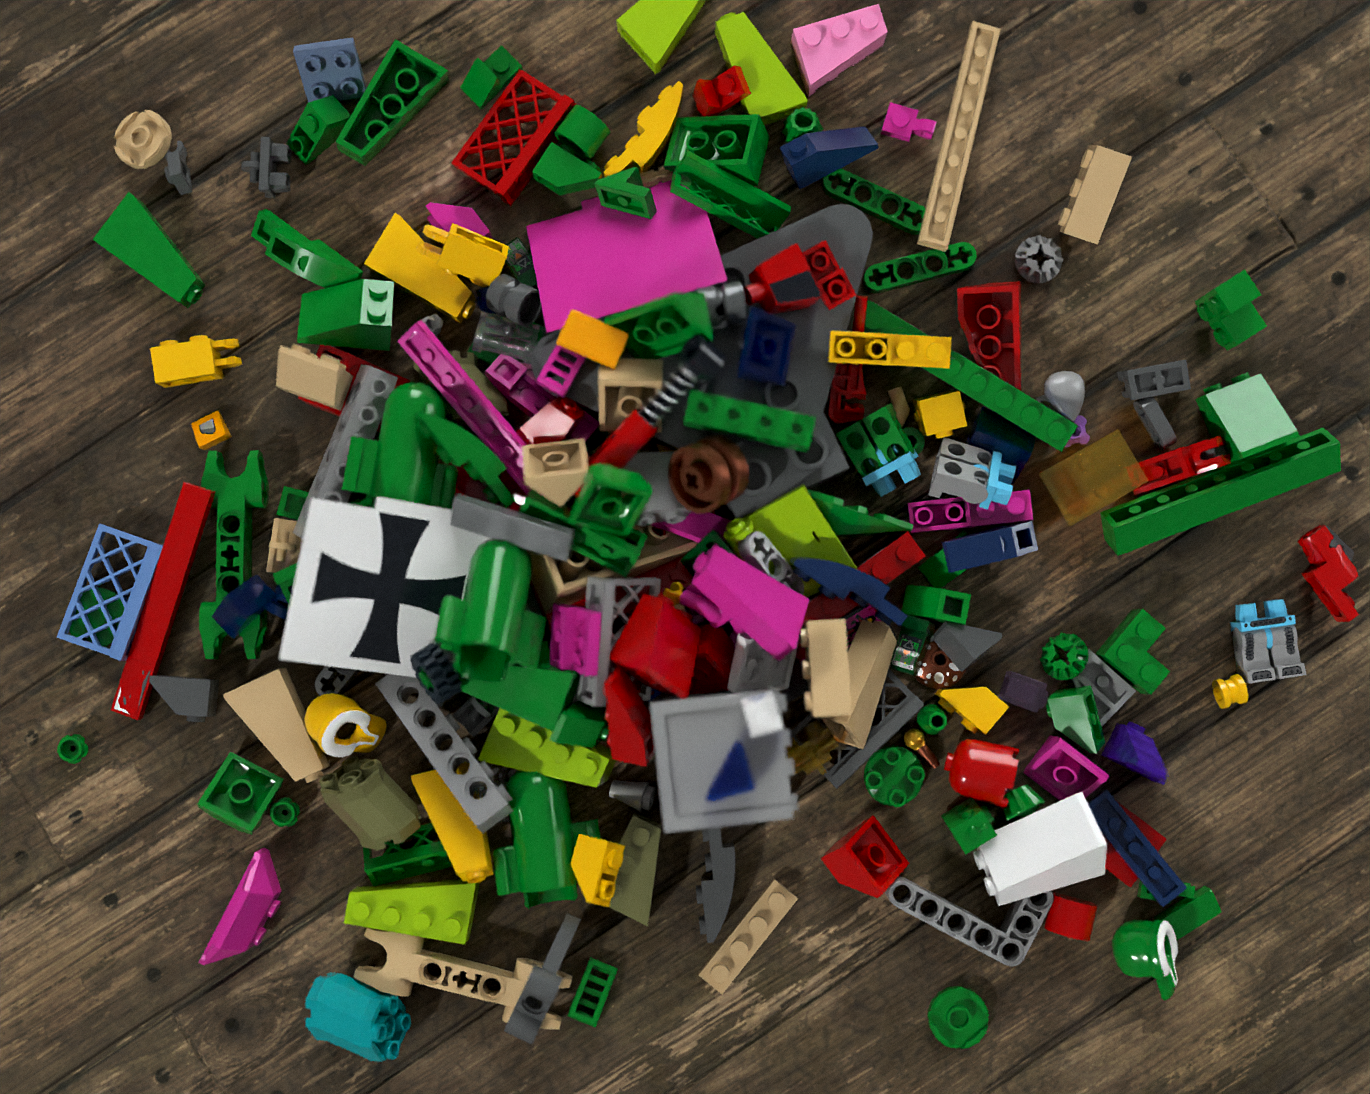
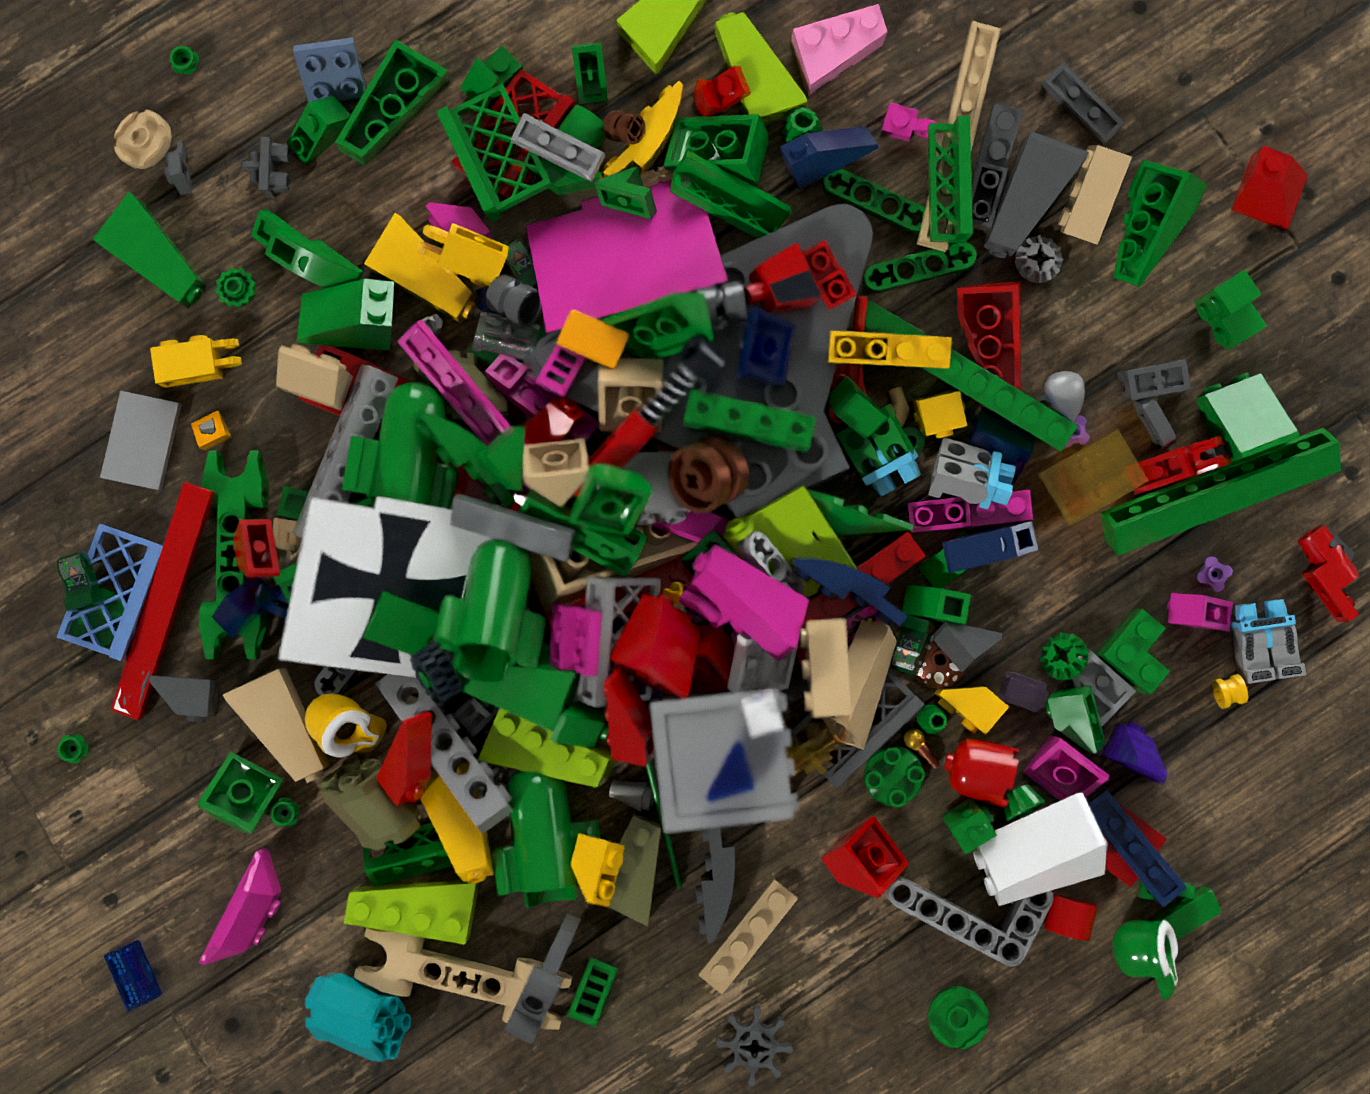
none -> dark green leg [57,551,104,612]
none -> light grey tile [100,391,182,491]
none -> clear blue slope [104,940,162,1011]
none -> green plate [170,46,199,75]
none -> green piece [214,267,256,308]
none -> red slope [233,519,280,577]
none -> green slope [363,591,440,655]
none -> red slope [376,711,432,806]
none -> green fence [436,83,553,222]
none -> green slope [477,426,525,490]
none -> light grey tile [510,113,606,182]
none -> green slope [571,42,608,104]
none -> copper wheel [603,110,645,144]
none -> green piece [646,760,682,888]
none -> dark grey gear [716,1004,793,1086]
none -> green slope [827,376,888,440]
none -> green fence [927,116,973,243]
none -> dark grey slope [972,103,1023,228]
none -> dark grey slope [983,131,1089,258]
none -> dark grey tile [1041,62,1125,147]
none -> green wedge [1113,160,1208,287]
none -> dark pink slope [1167,593,1233,632]
none -> medium lavender plate [1196,557,1233,592]
none -> red slope [1231,145,1308,231]

